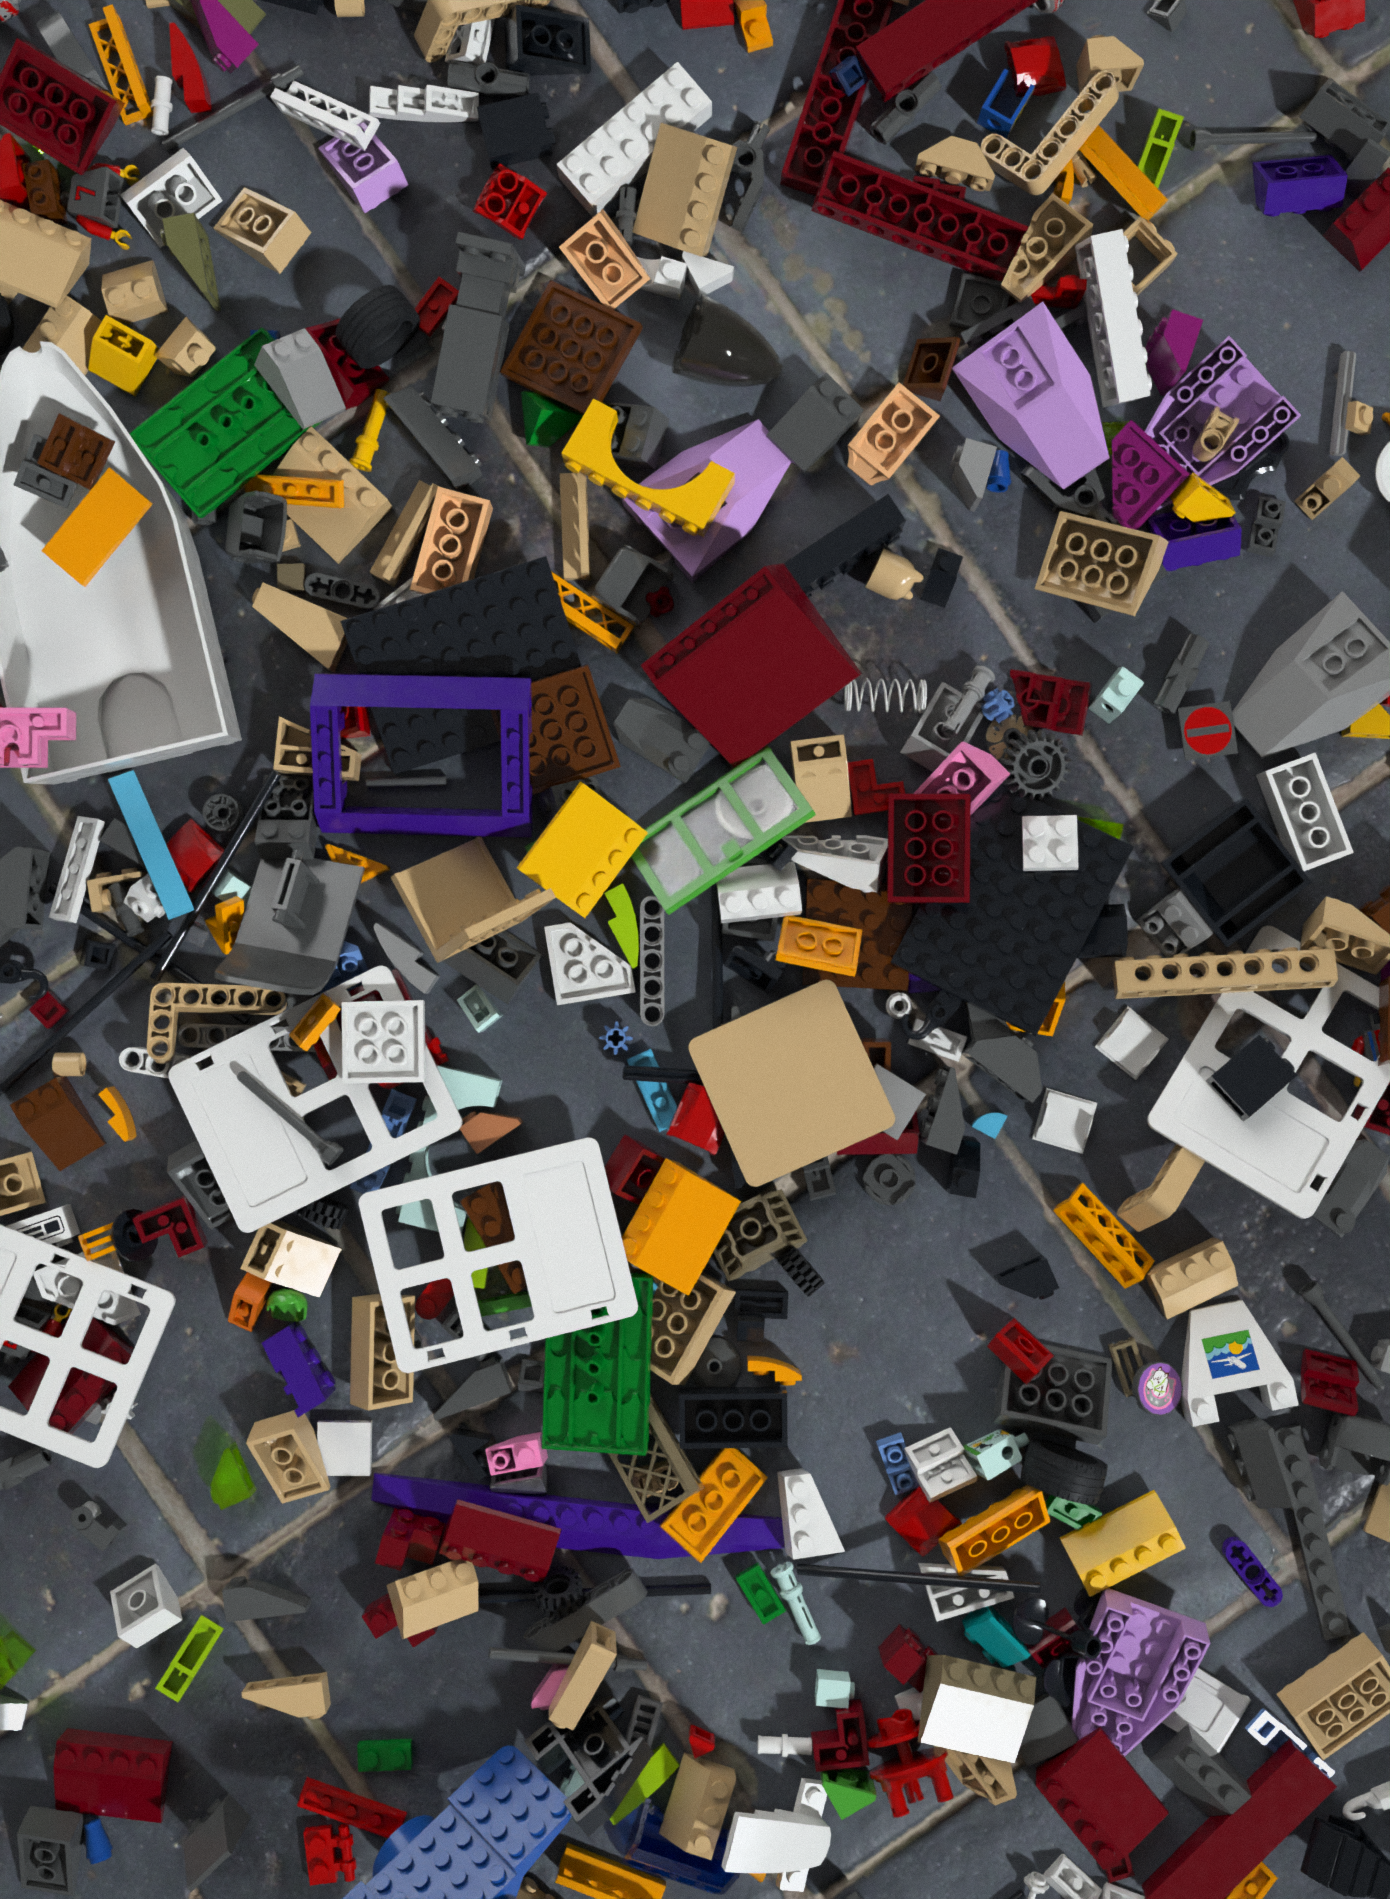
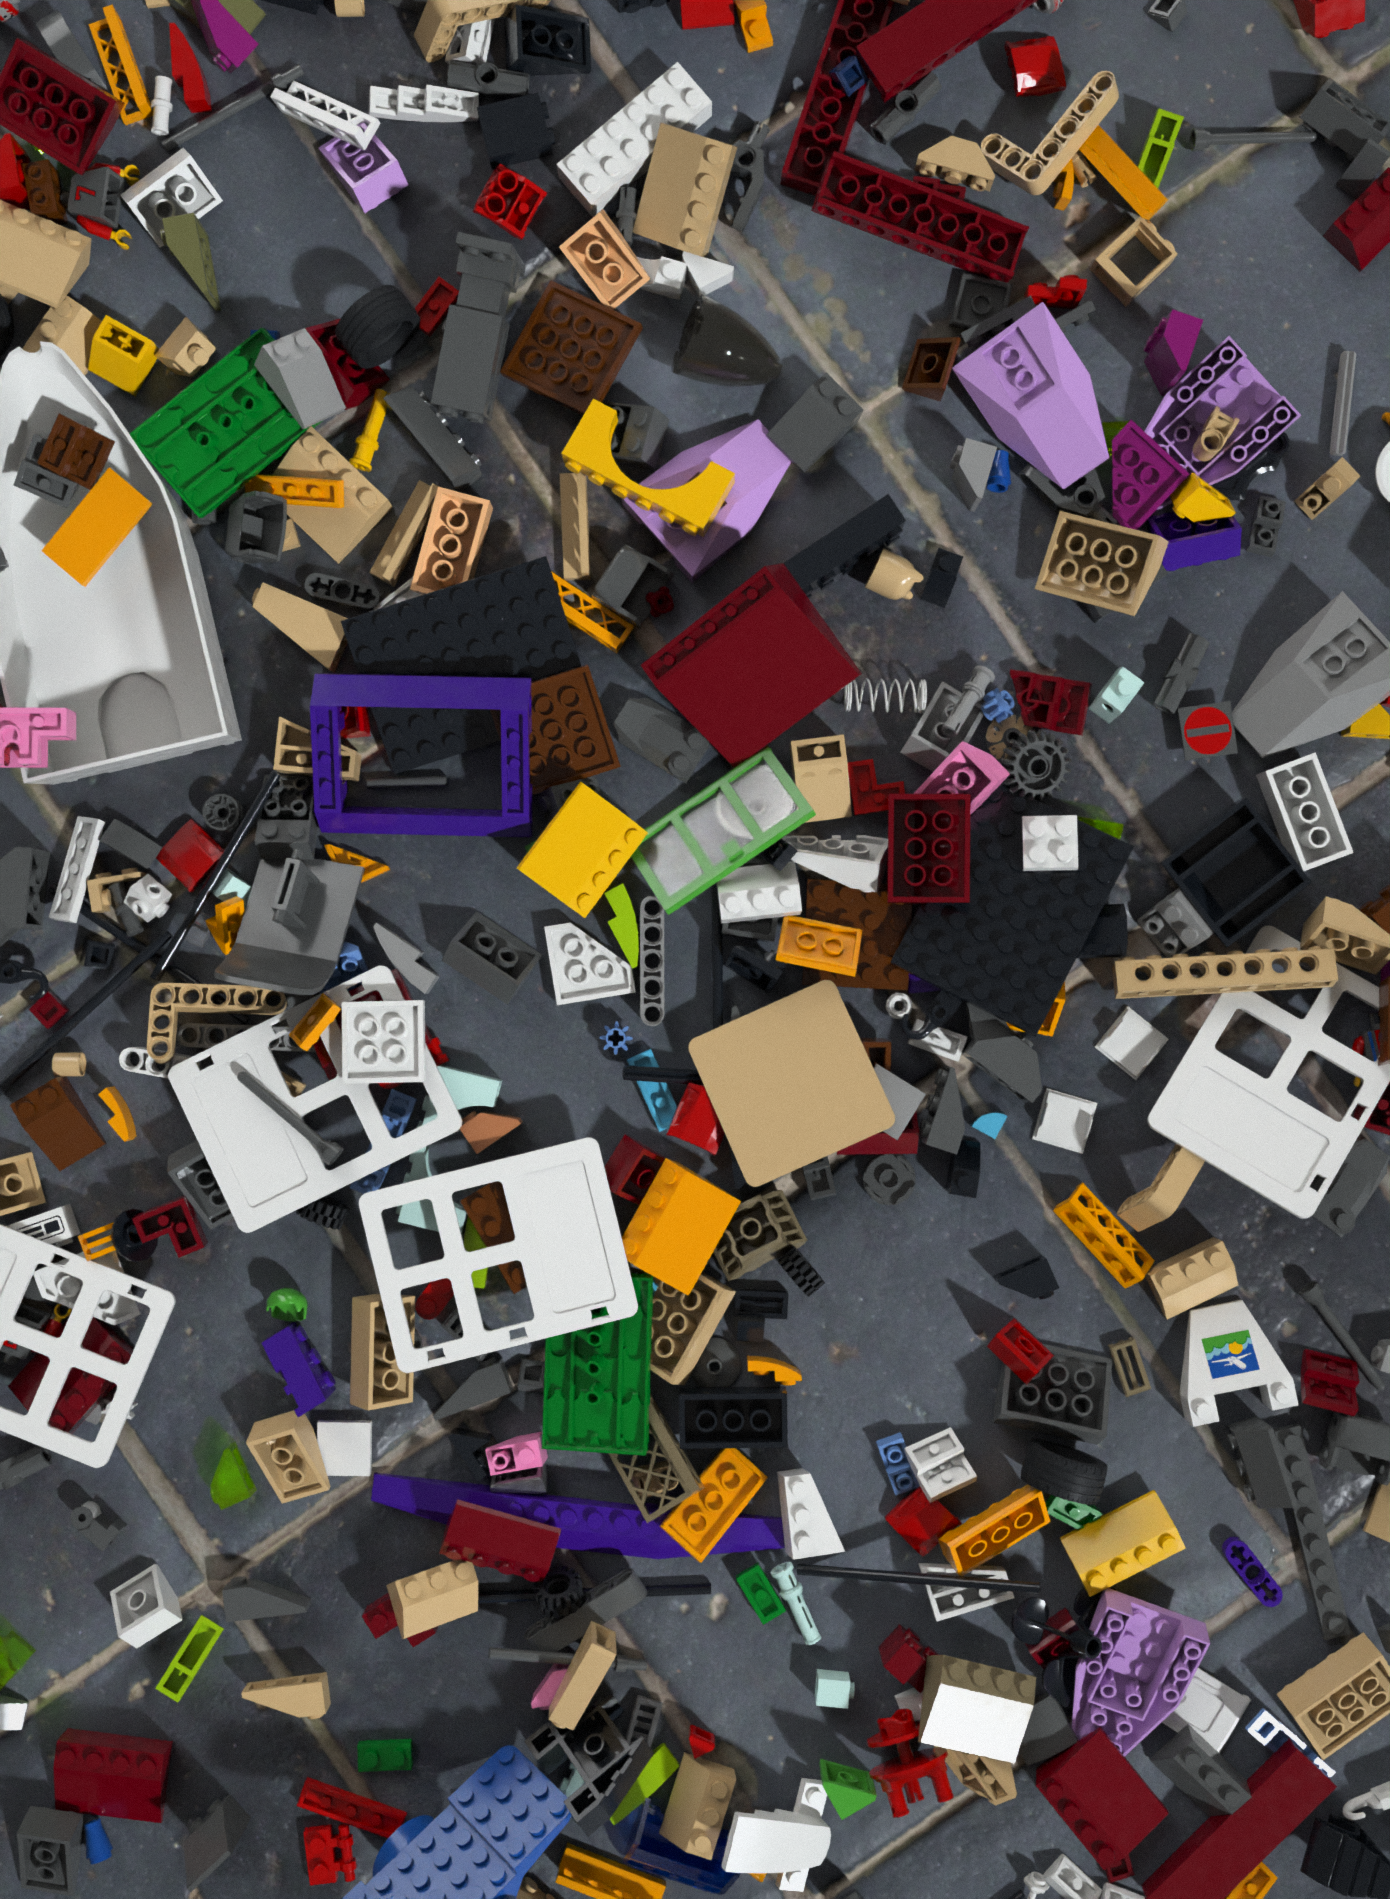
tan slope [101,260,169,325] -> none
medium azure tile [108,770,194,920] -> none
tan slope [213,187,312,274] -> none
orange slope [228,1272,272,1332] -> none
slope [240,1219,342,1297] -> none
dark tan tile [277,563,306,592] -> none
dark red brick [375,1508,446,1571] -> none
tan bracket [390,836,556,963] -> none
light aqua slope [457,984,503,1033] -> none
bright green beam [478,1290,532,1317] -> none
green slope [521,391,583,448] -> none
white pin [757,1734,812,1757] -> none
dark red brick [811,1699,870,1772] -> none
light nougat slope [847,383,940,486] -> none
teal slope [962,1605,1031,1668] -> none
light aqua torso [963,1429,1029,1480] -> none
blue piece [977,69,1035,139] -> none
tan wedge [1001,193,1093,303] -> none
white brick [1075,229,1152,408] -> none
tan slope [1076,35,1144,94] -> none
tile [1132,1361,1183,1416] -> none
black brick [1206,1035,1298,1121] -> none
dark purple slope [1252,155,1348,217] -> none
tan plate [1345,401,1373,436] -> none

